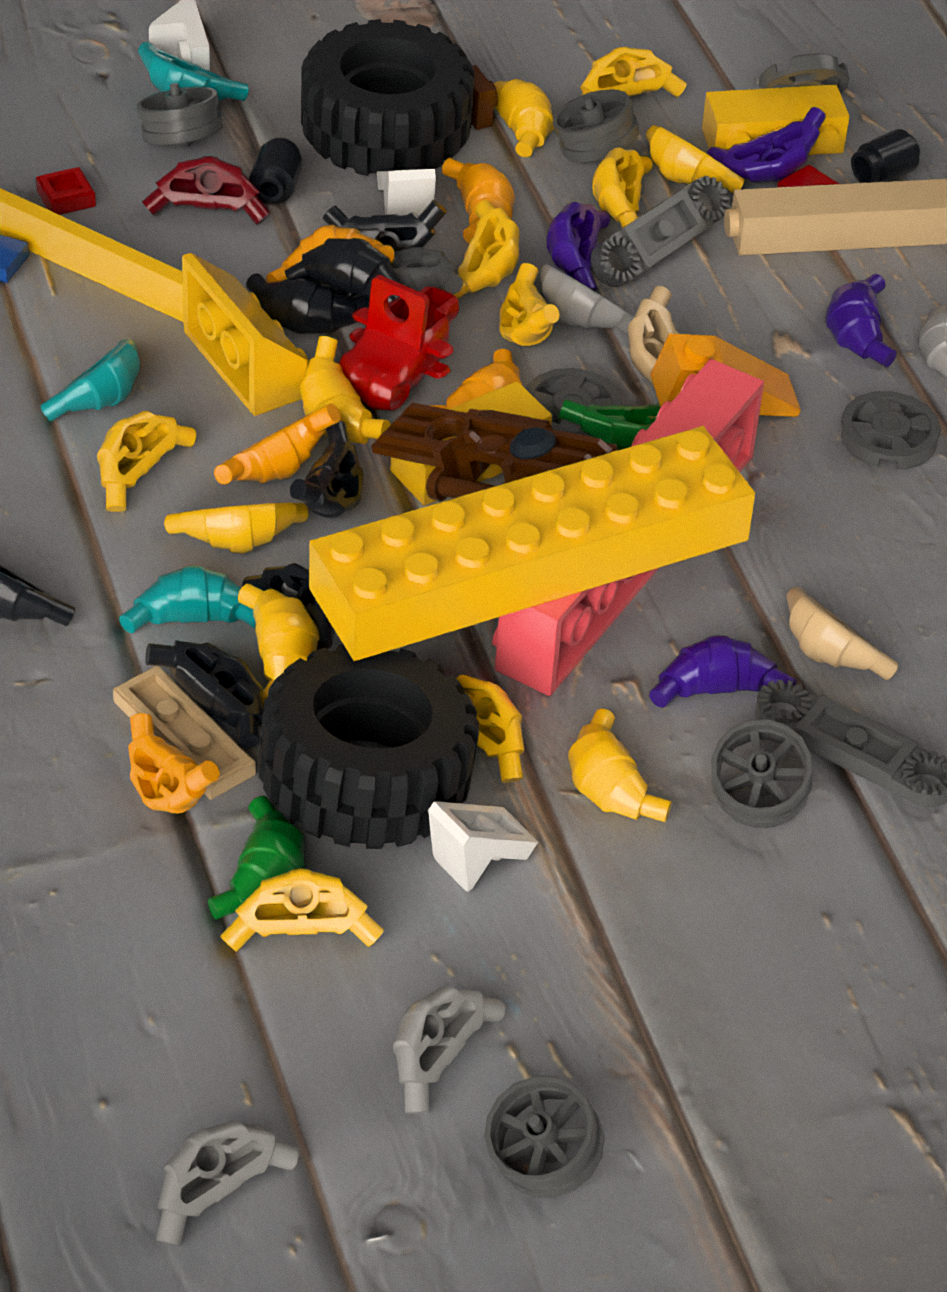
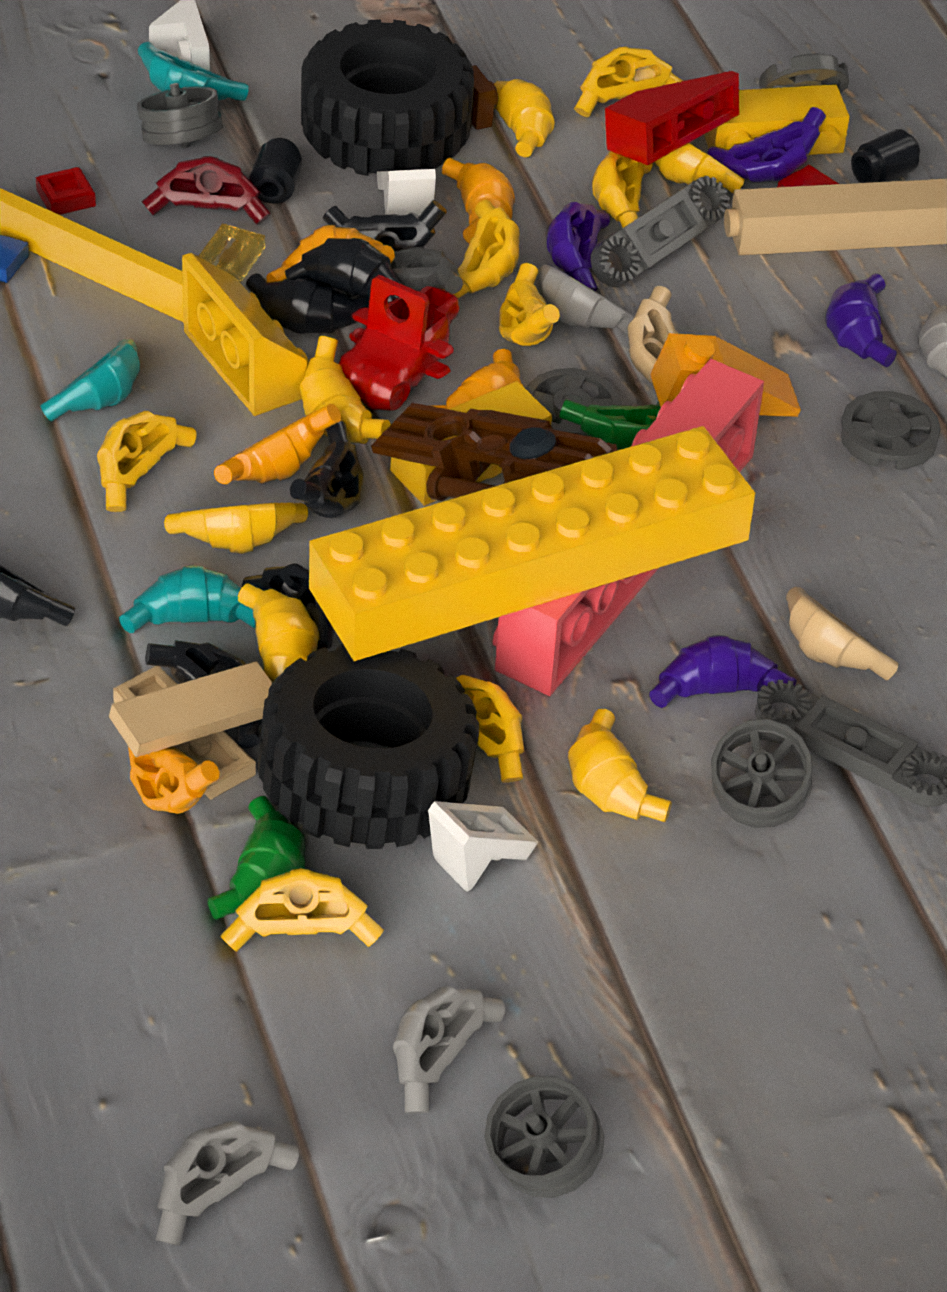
dark grey wheel [553,89,639,162] -> none
none -> tan tile [109,661,272,757]
none -> clear yellow tile [198,223,265,283]
none -> red slope [605,71,740,165]

